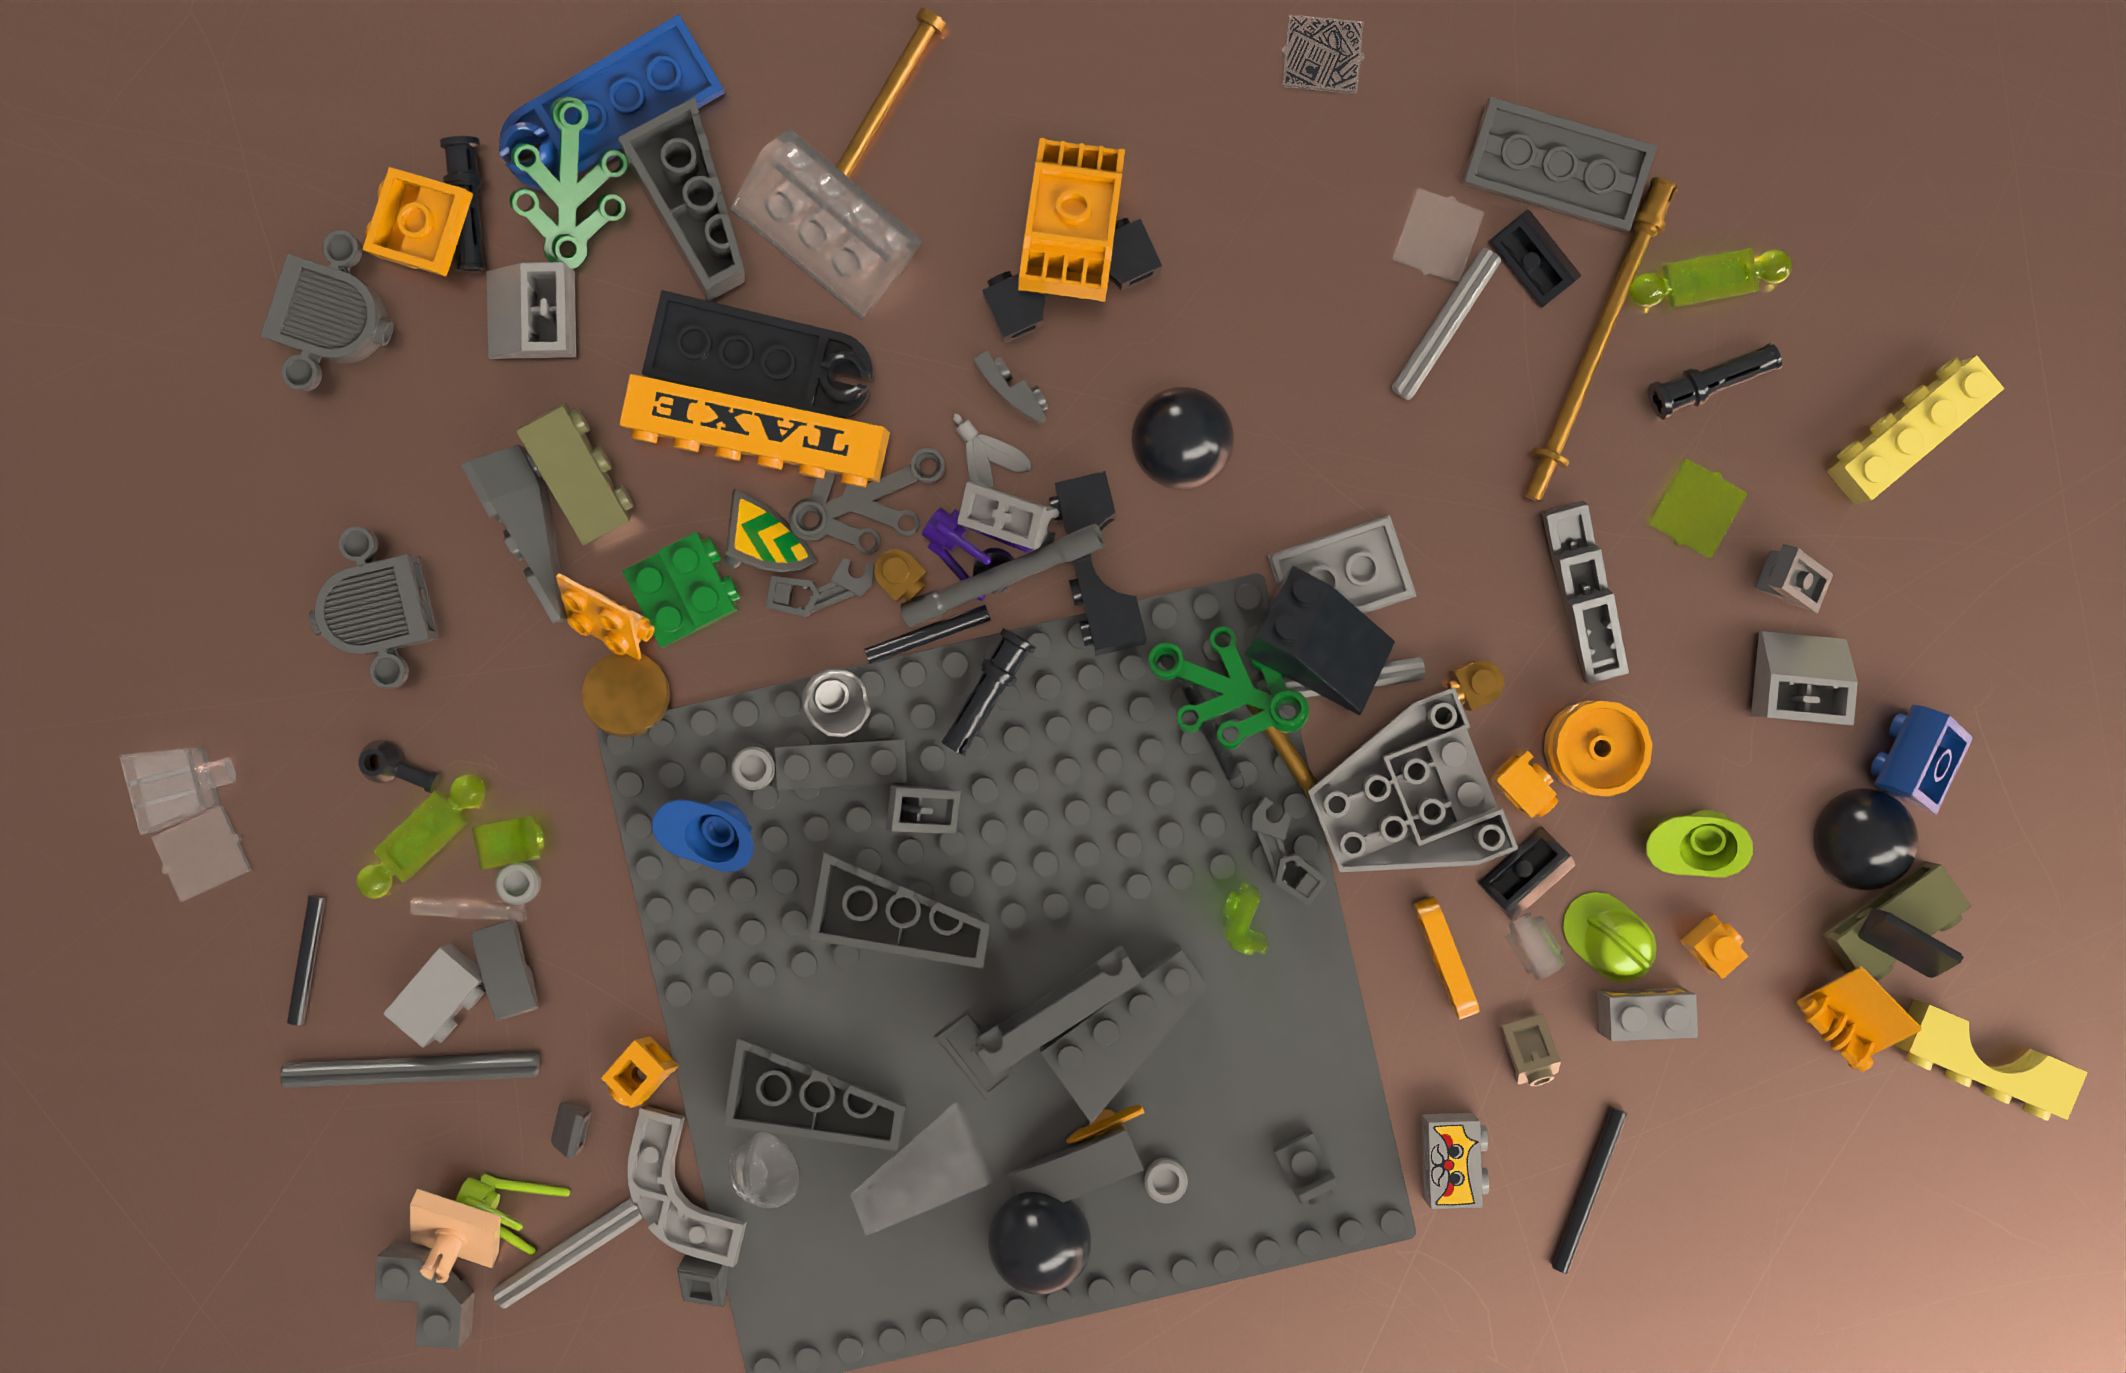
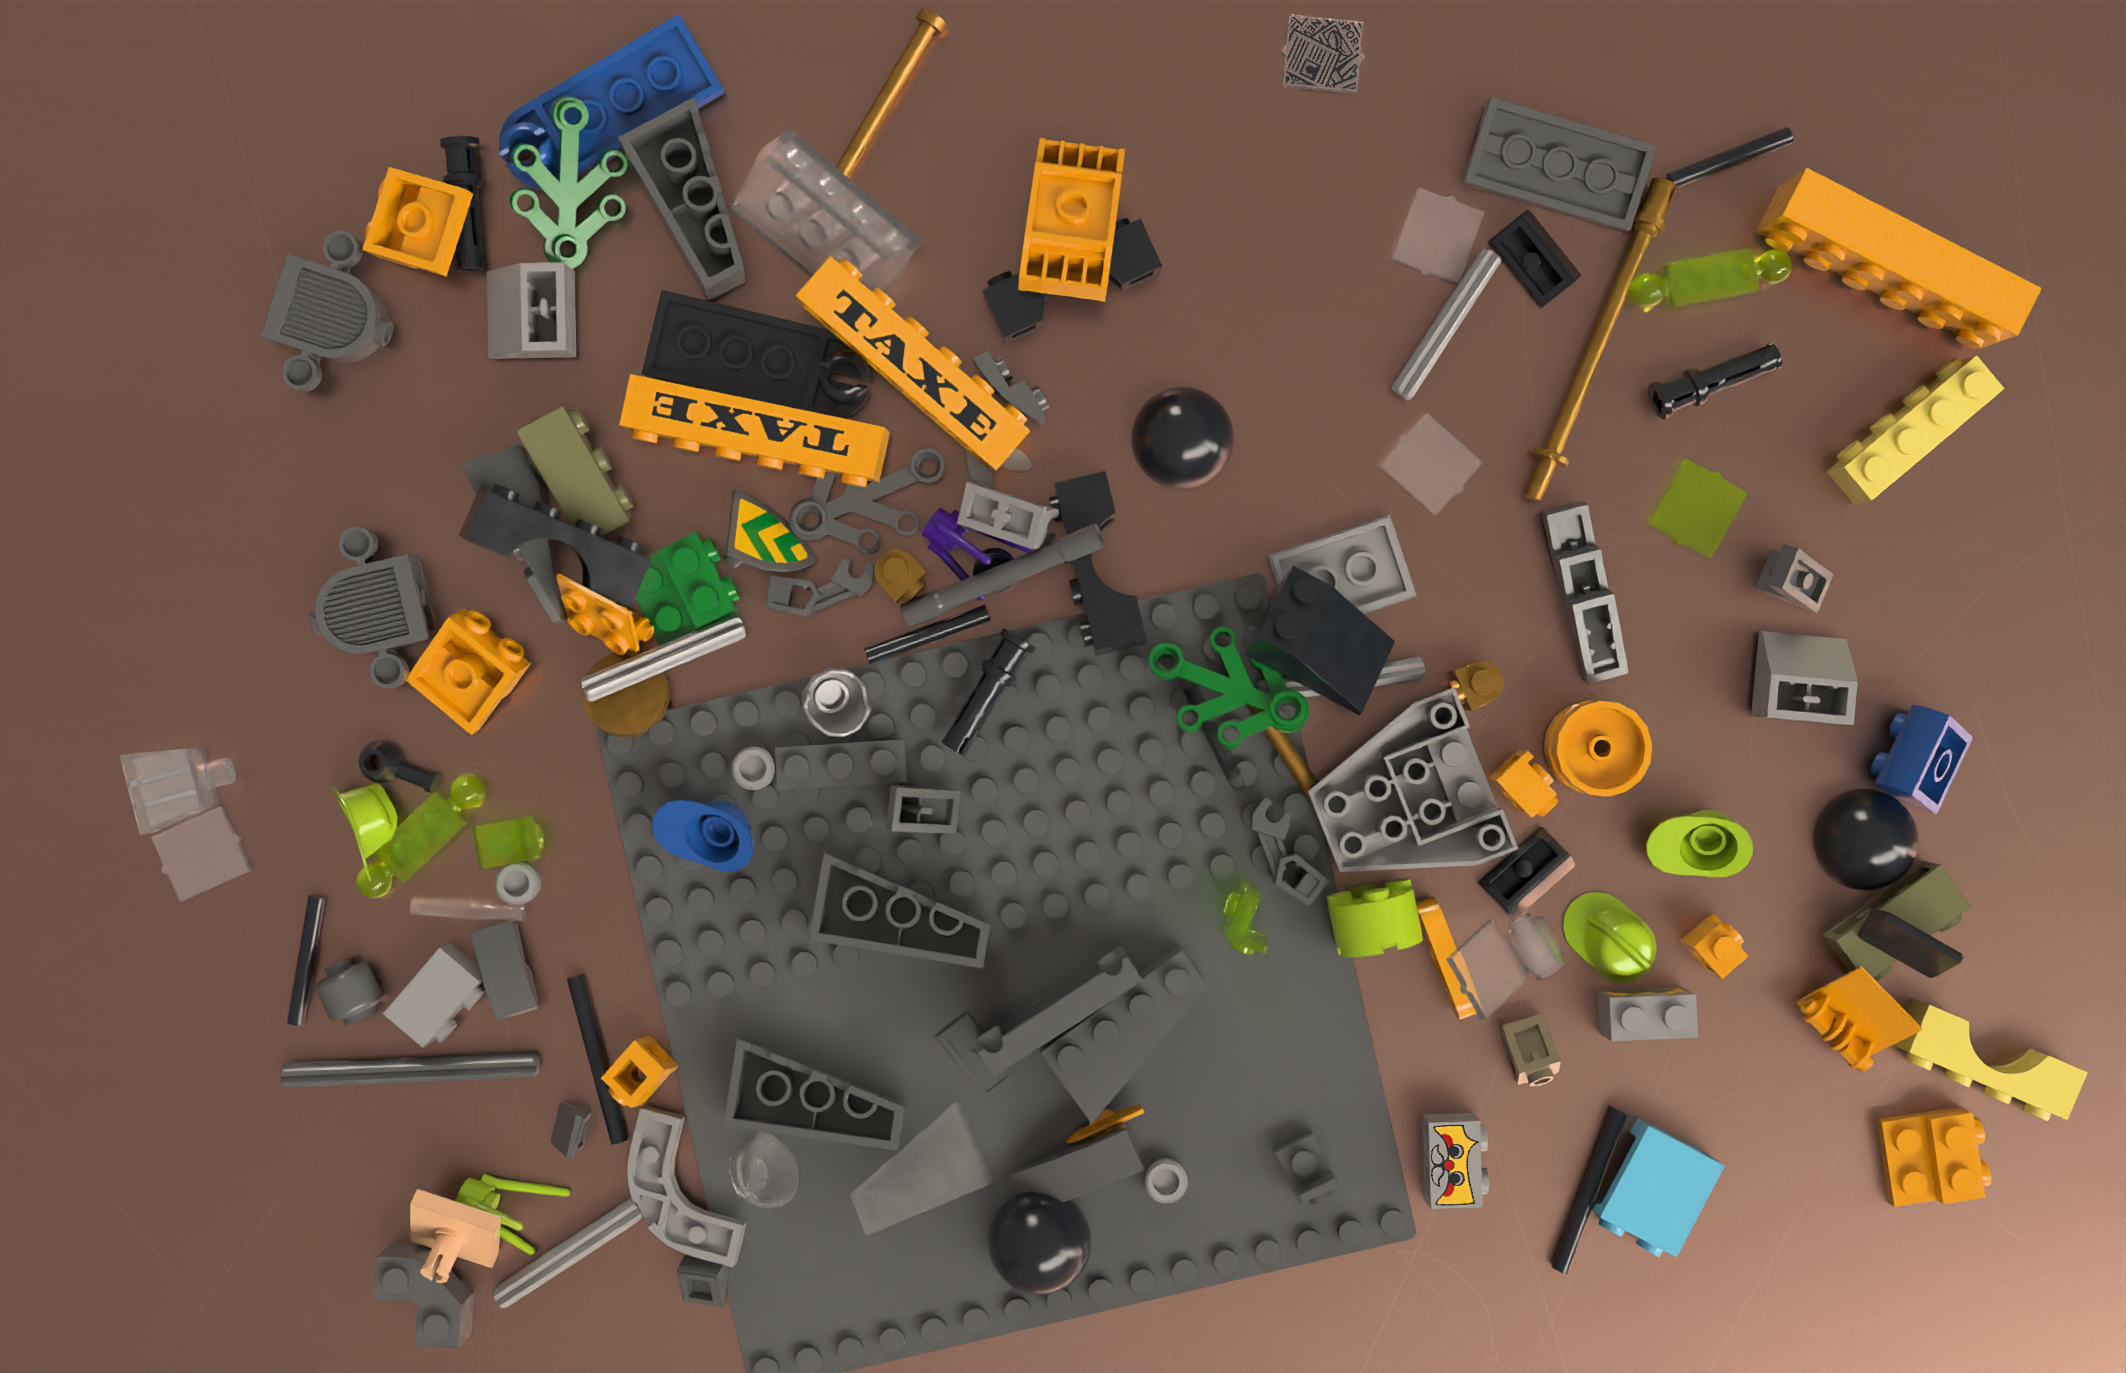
none -> dark grey head [316,958,383,1026]
none -> lime piece [331,784,398,882]
none -> light orange plate [406,608,531,735]
none -> black arch [459,483,652,608]
none -> black bar [567,974,628,1145]
none -> light grey axle [580,615,746,702]
none -> light orange brick [796,256,1030,473]
none -> lime brick [1327,878,1423,958]
none -> clear piece [1379,413,1483,516]
none -> clear piece [1446,919,1528,1020]
none -> medium azure panel [1592,1118,1725,1258]
none -> black bar [1666,127,1794,188]
none -> light orange brick [1756,168,2042,349]
none -> light orange plate [1876,1106,1991,1207]

